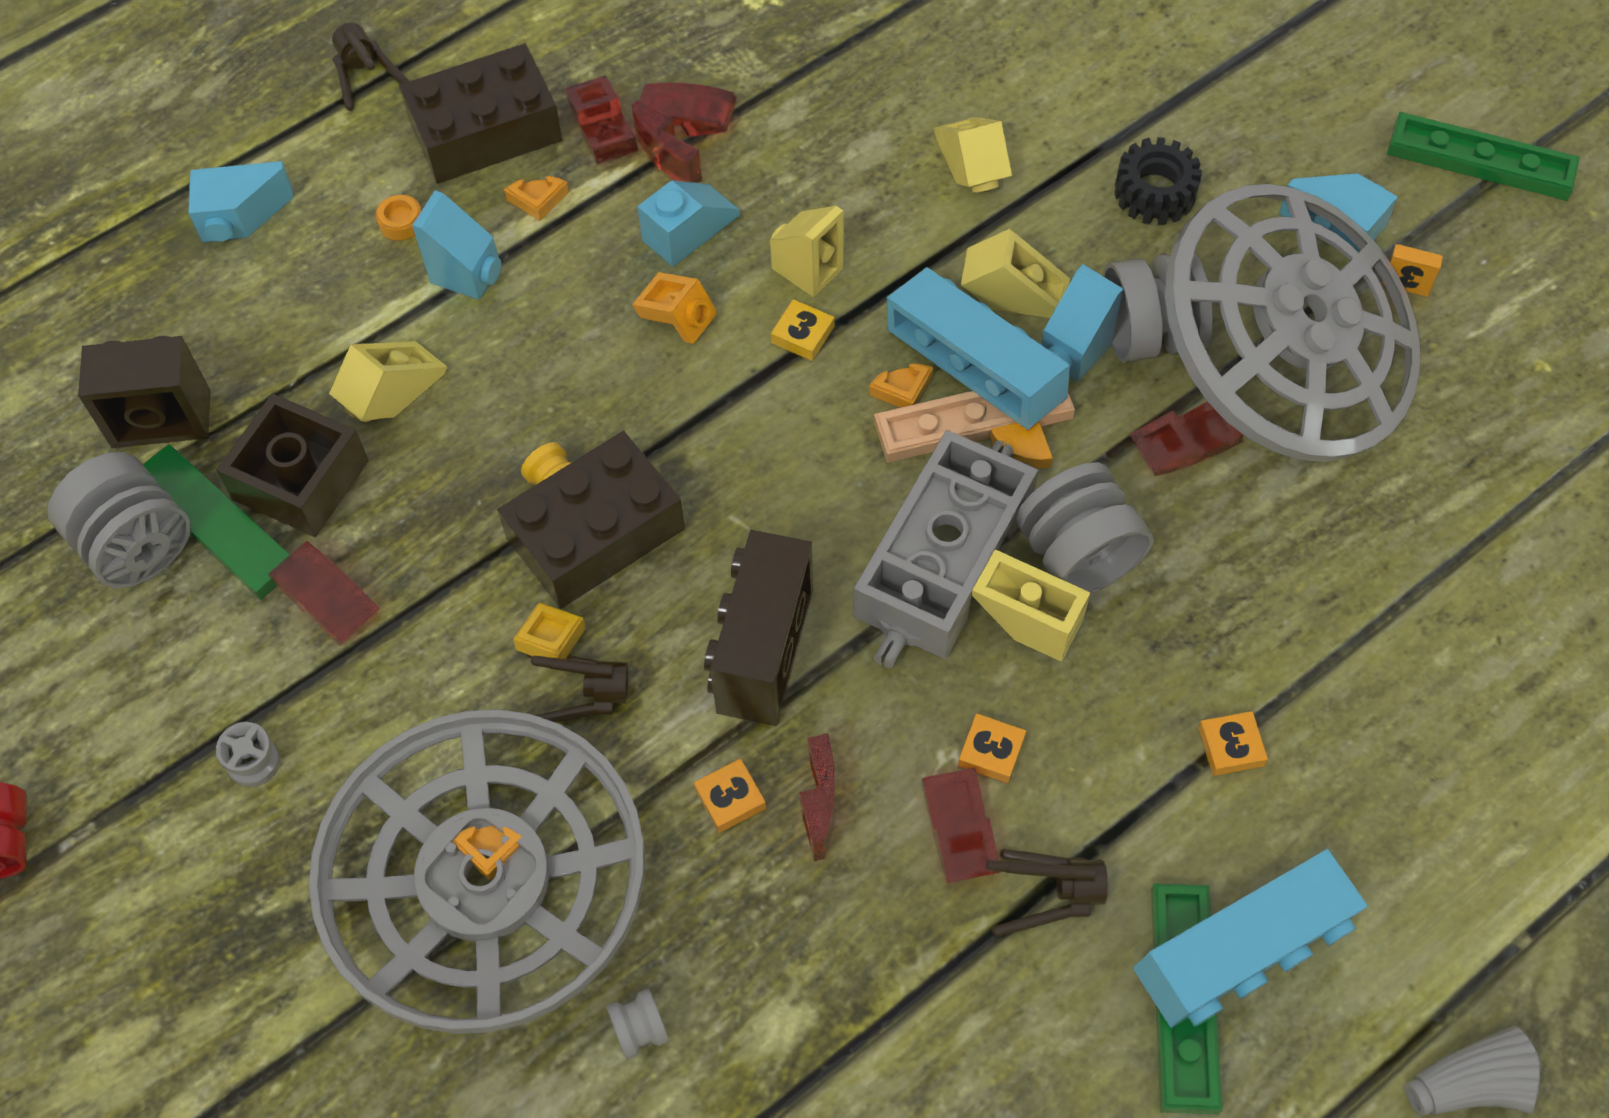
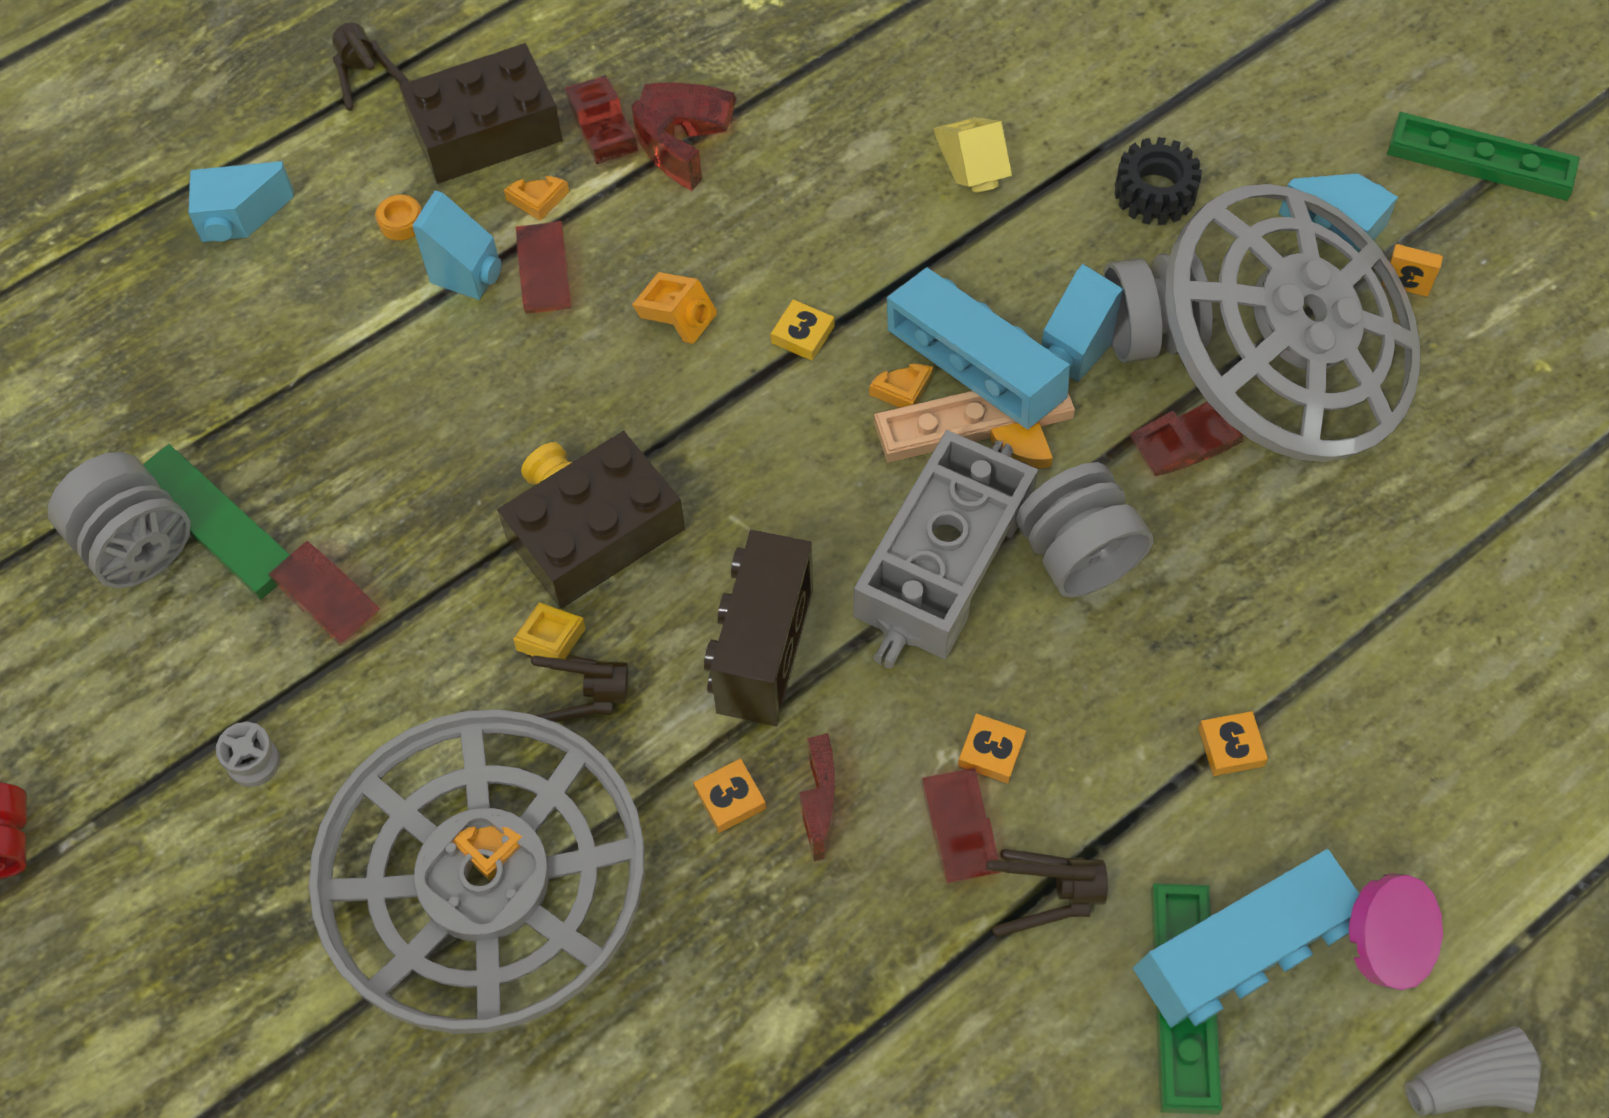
dark brown brick [78,336,211,448] -> none
dark brown brick [216,393,369,538] -> none
light yellow slope [329,341,447,422] -> none
light grey wheel [606,988,669,1060] -> none
medium azure slope [637,180,740,267] -> none
light yellow slope [770,206,844,298] -> none
light yellow slope [961,229,1070,318] -> none
light yellow slope [971,550,1091,662] -> none
none -> clear red slope [516,221,572,314]
none -> dark pink tile [1349,873,1443,990]

